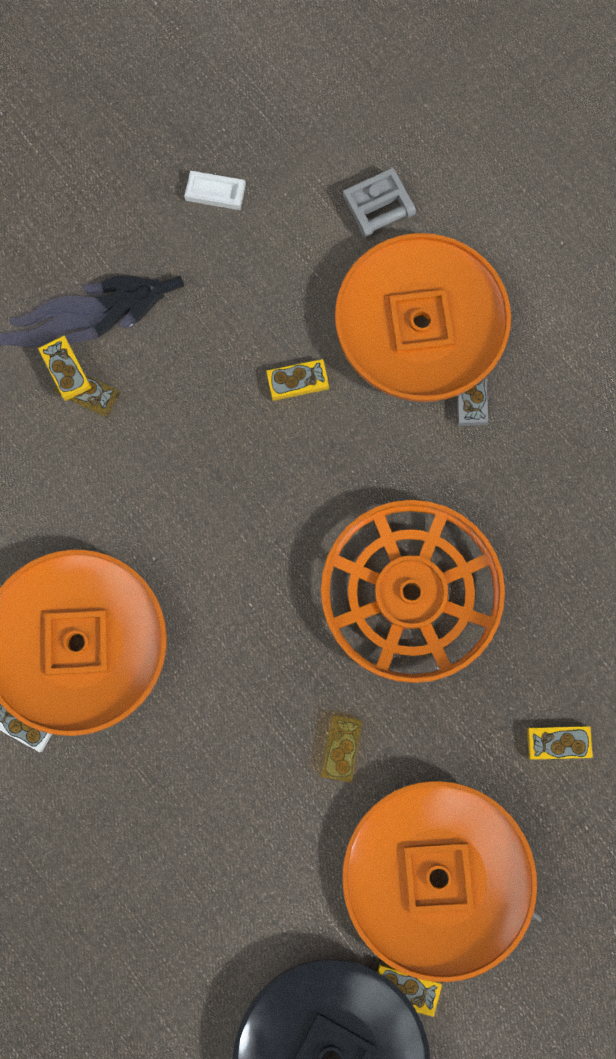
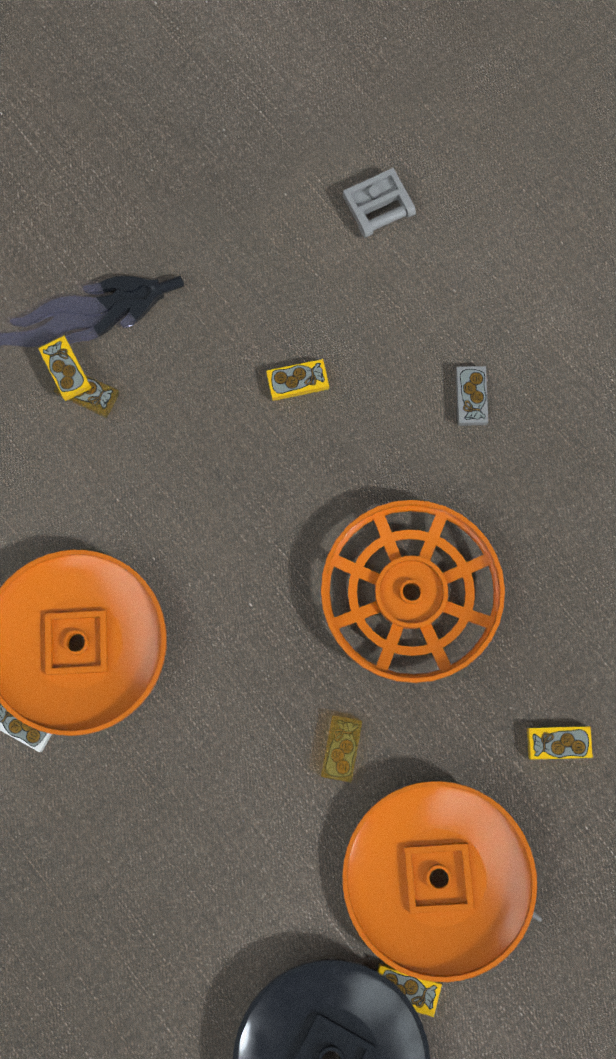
white tile [184,171,246,210] -> none
orange dish [335,233,511,402] -> none

